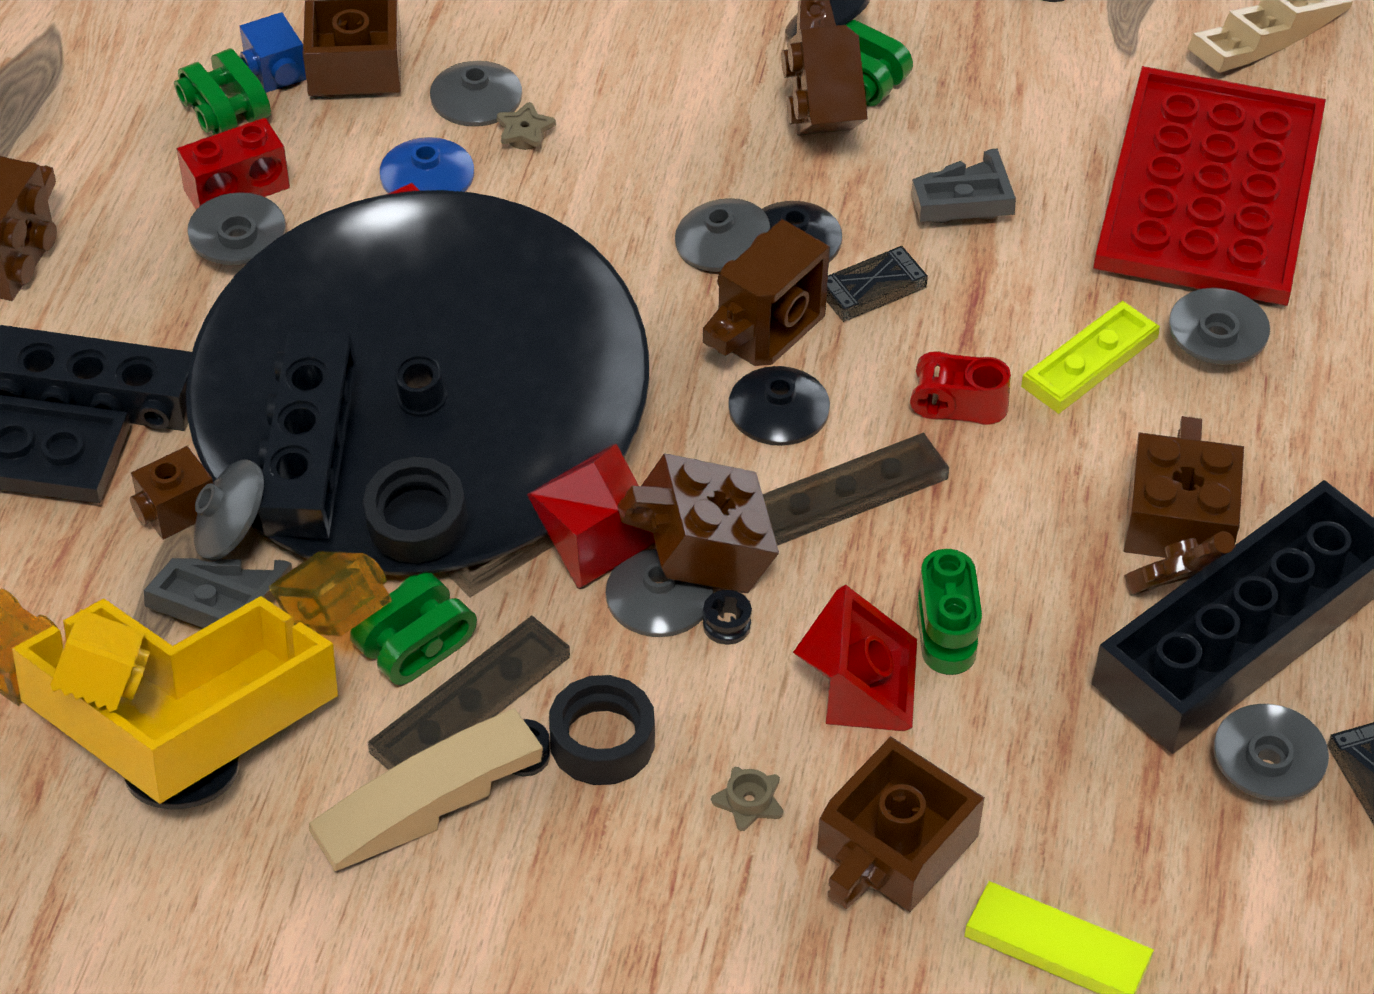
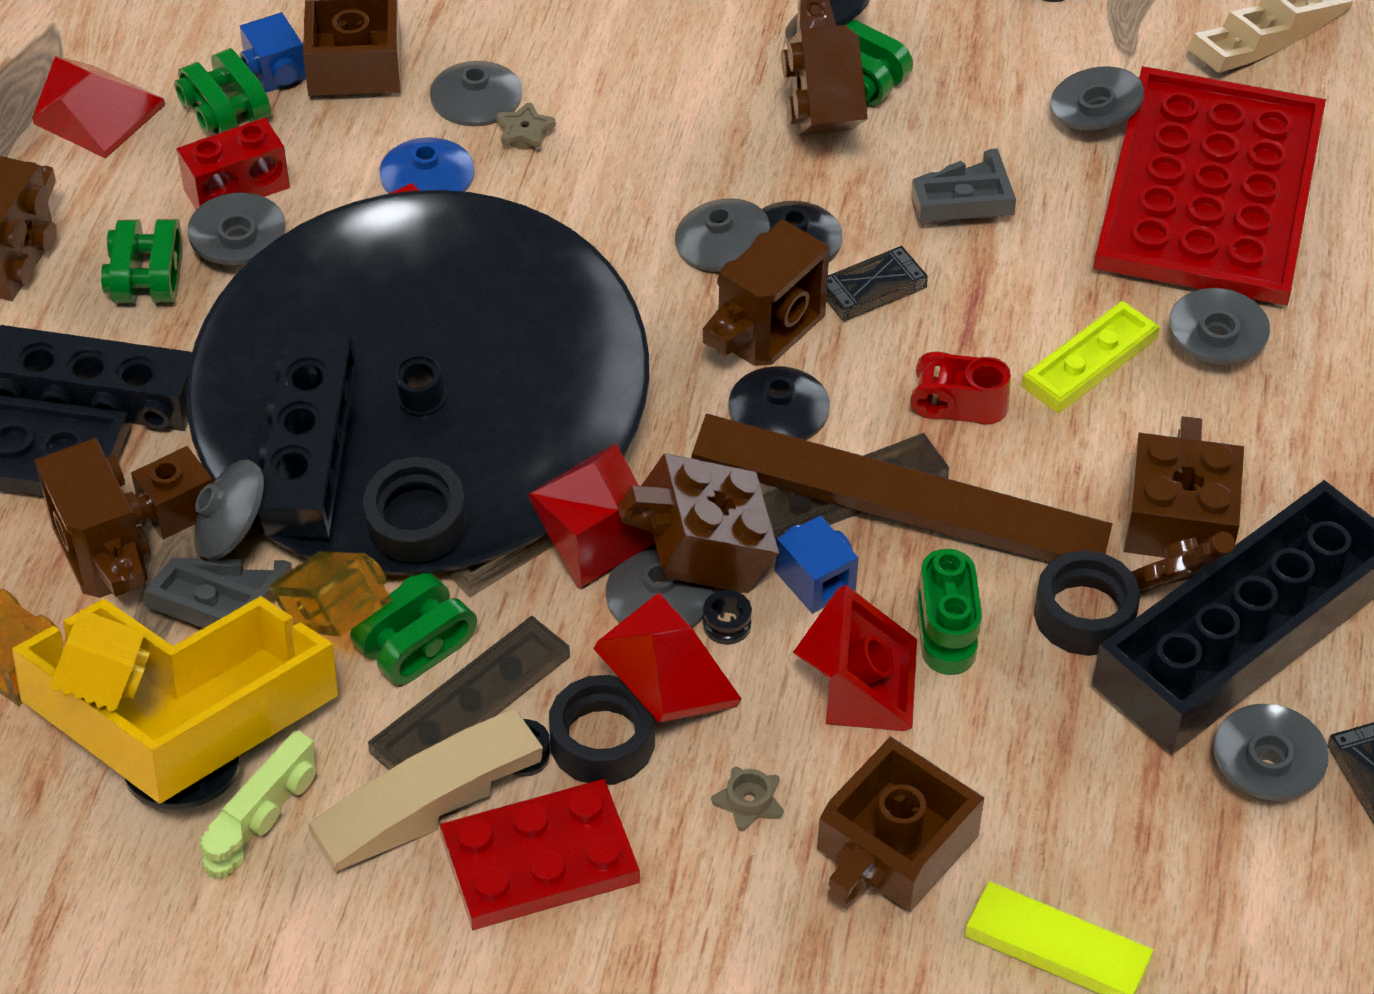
none -> red slope [32,56,165,159]
none -> reddish brown hinge [34,438,151,598]
none -> green brick [101,219,182,303]
none -> yellowish green hinge [199,730,317,880]
none -> red plate [440,778,640,931]
none -> red slope [594,592,742,723]
none -> reddish brown tile [691,413,1113,562]
none -> blue brick [775,515,859,614]
none -> black tyre [1034,550,1141,656]
none -> dark grey dish [1050,66,1144,130]

